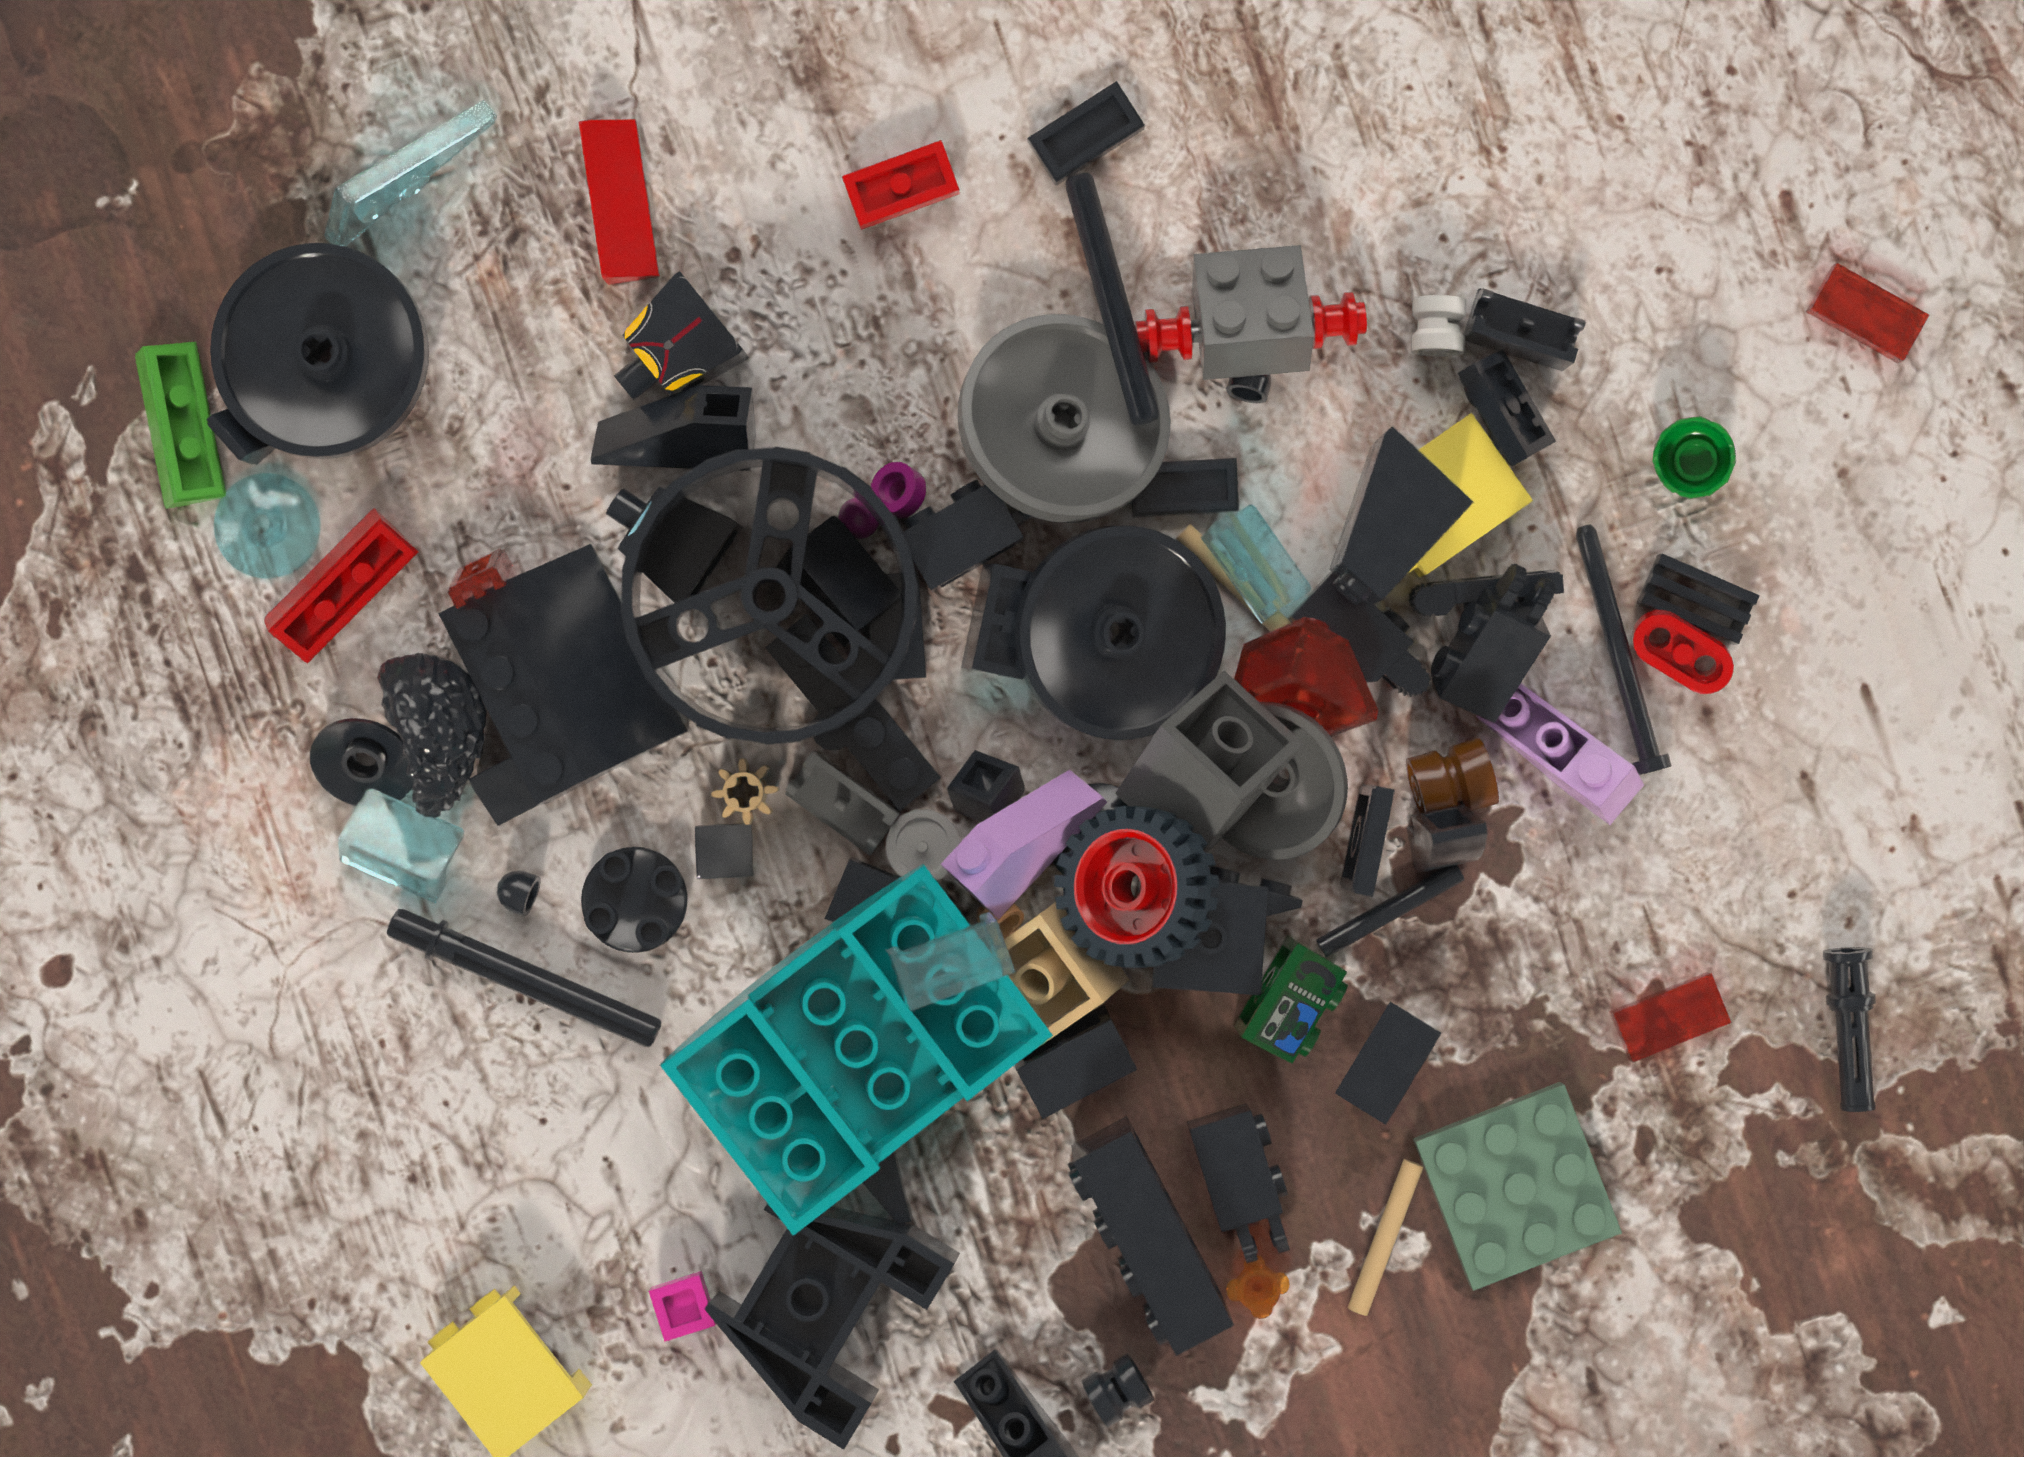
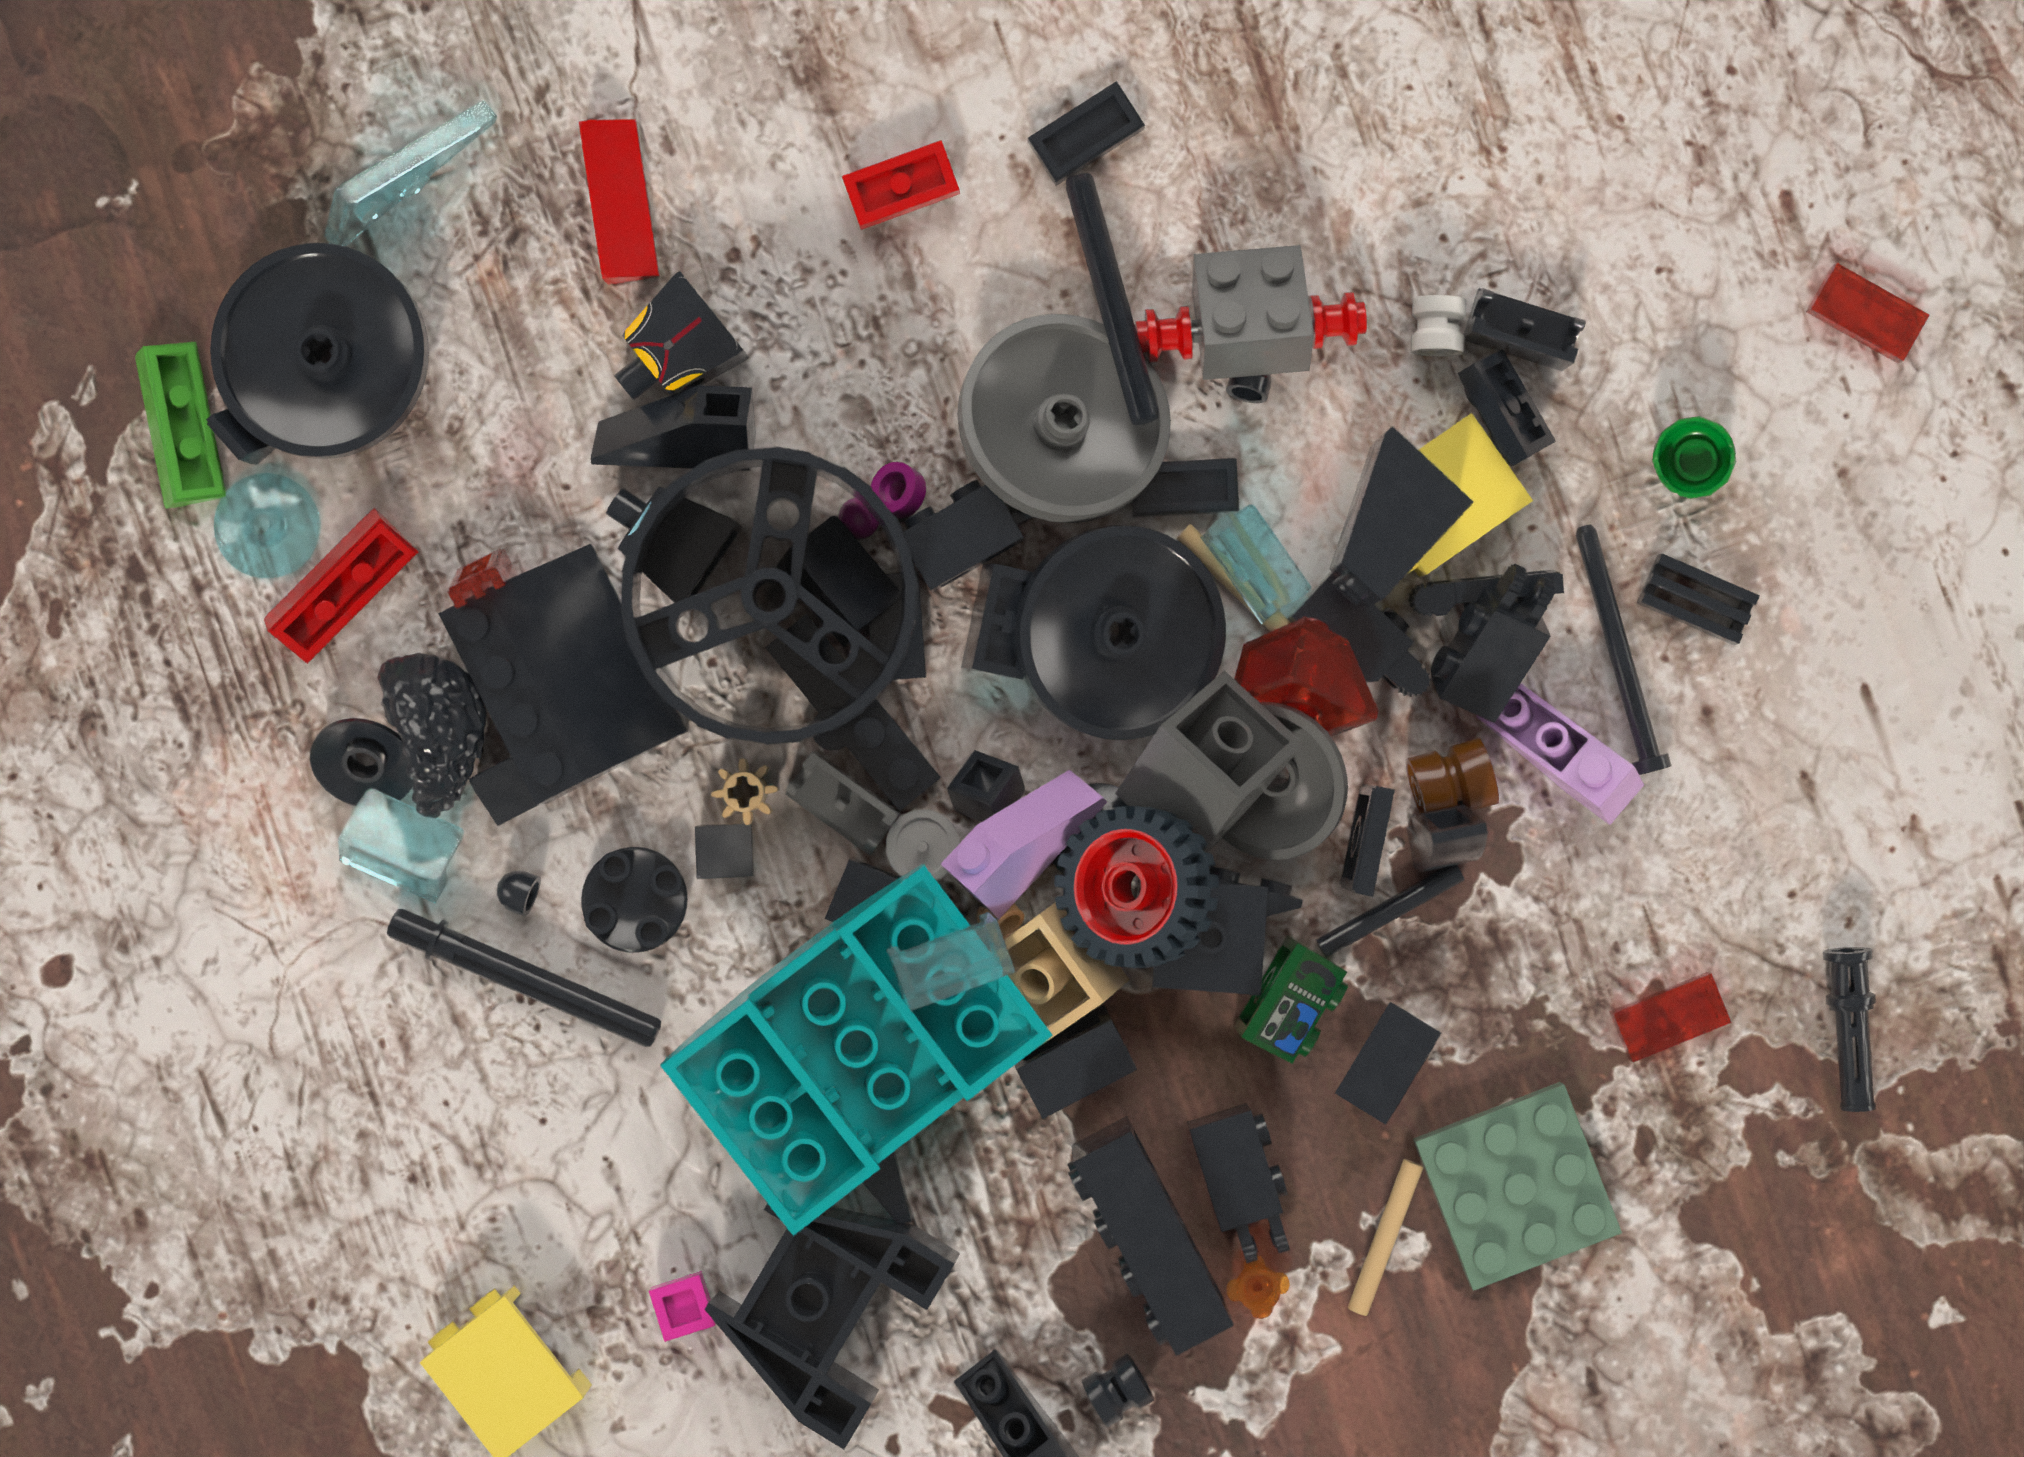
red plate [1632,610,1734,694] -> none

